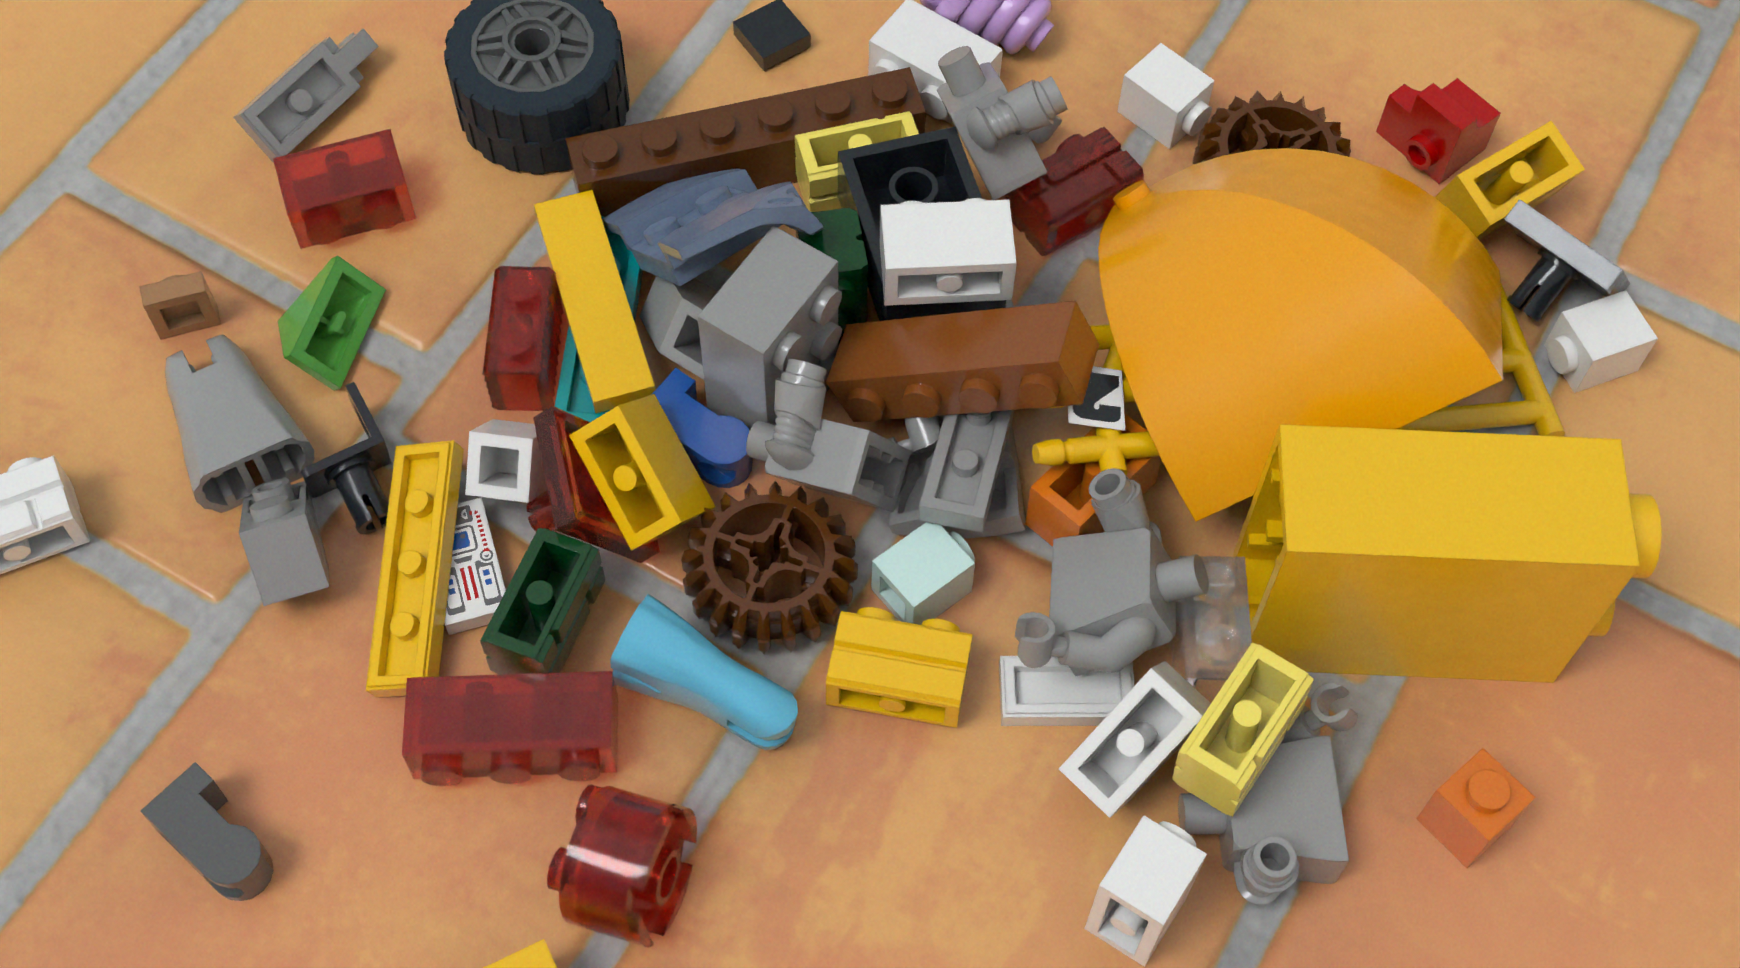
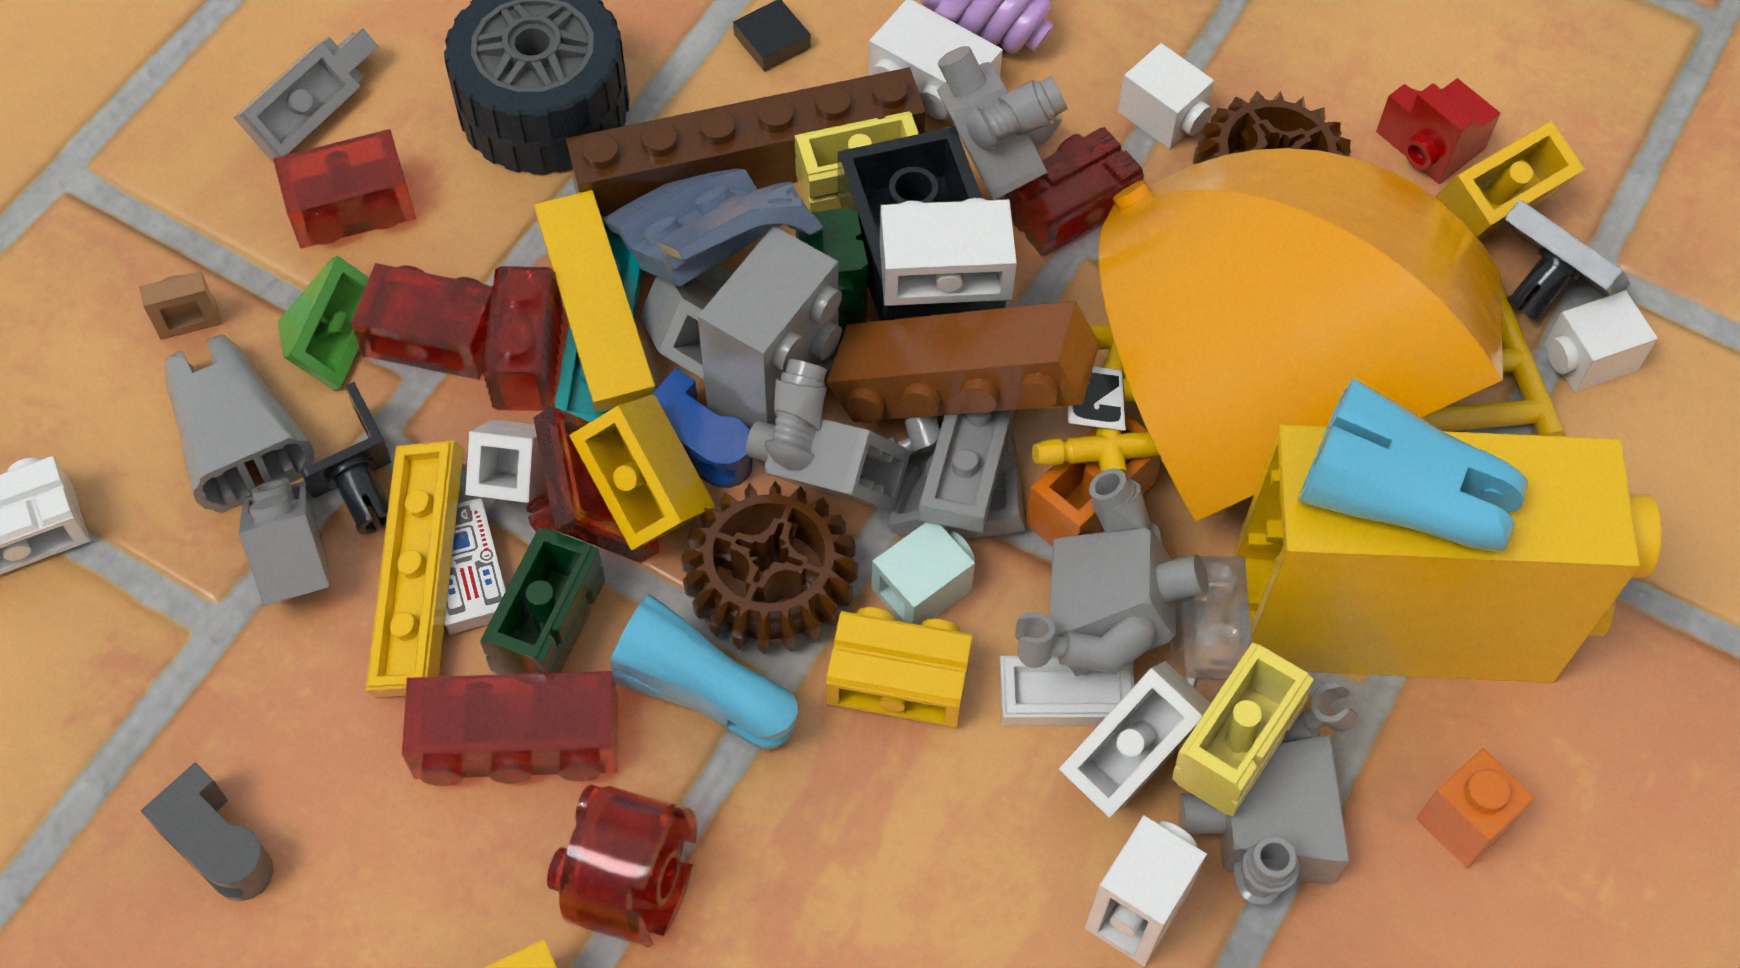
none -> clear red brick [351,263,501,380]
none -> medium azure piece [1298,377,1528,551]

